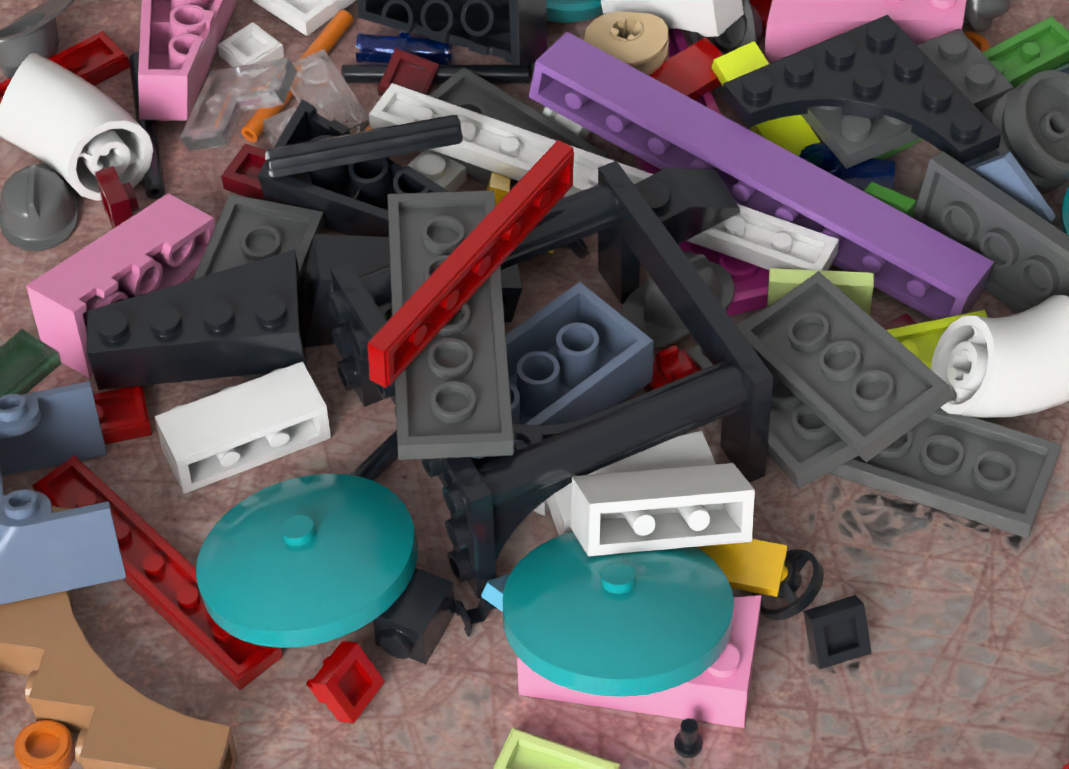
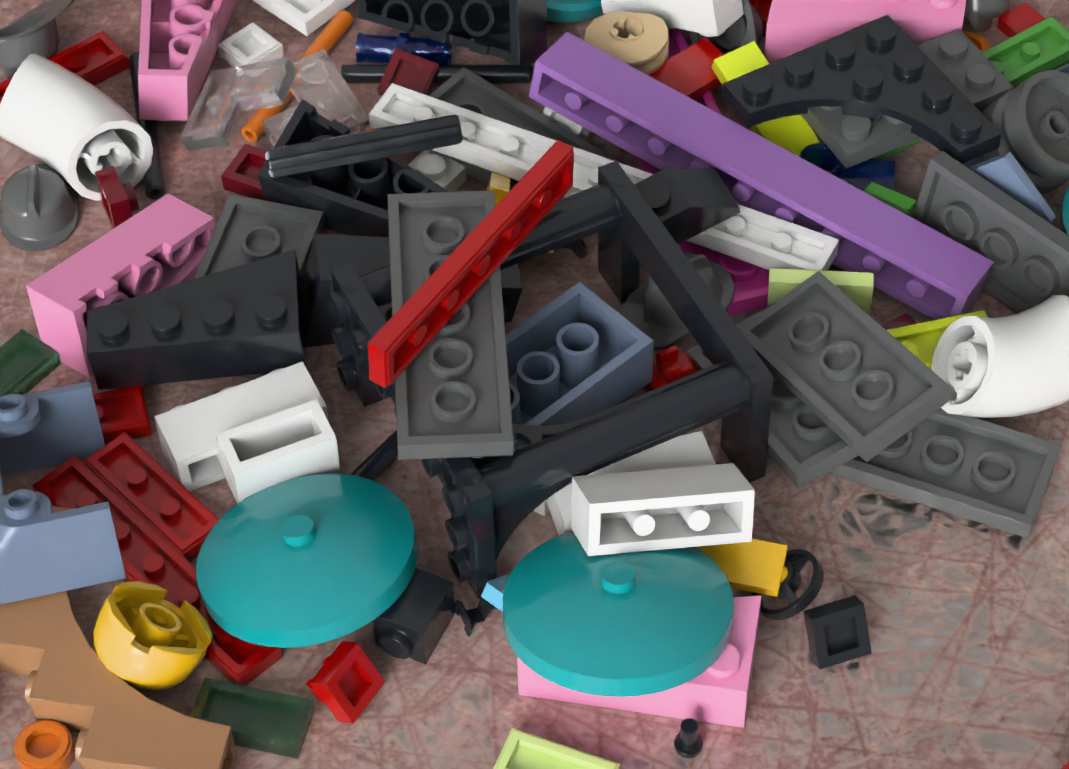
none -> red tile [83,432,220,562]
none -> yellow cylinder [93,581,212,691]
none -> clear green tile [190,678,315,759]
none -> white piece [216,398,341,504]
none -> red piece [997,3,1046,38]

